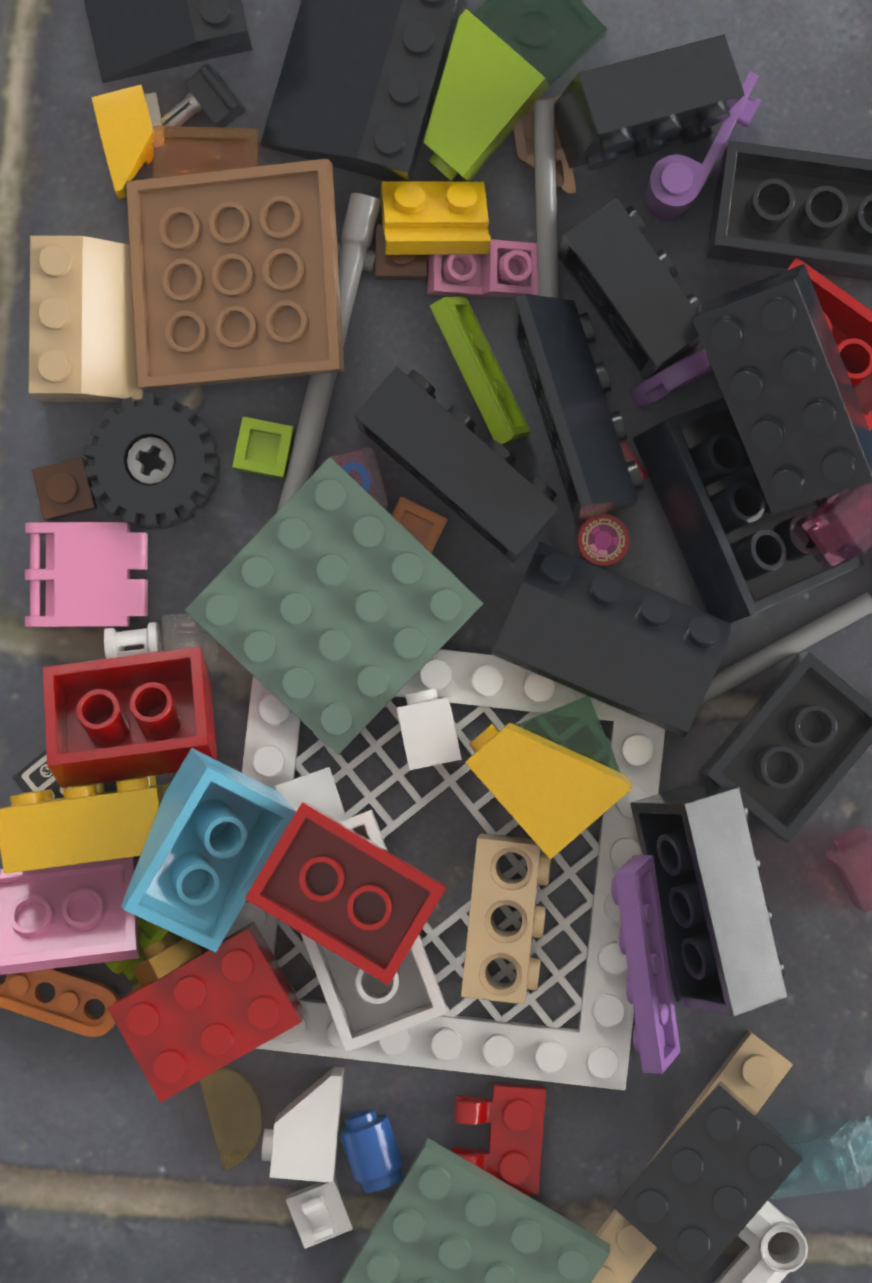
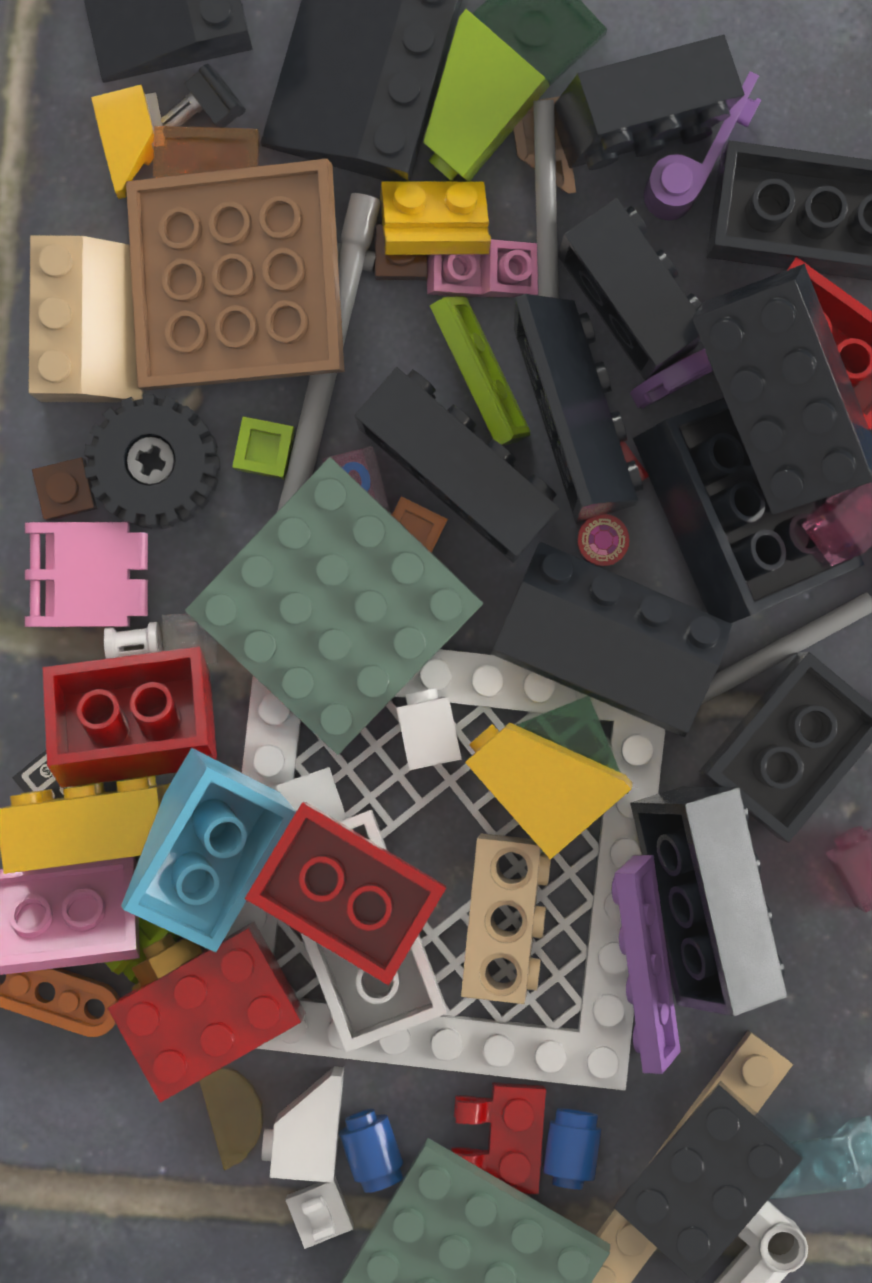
none -> blue brick [543,1108,602,1190]

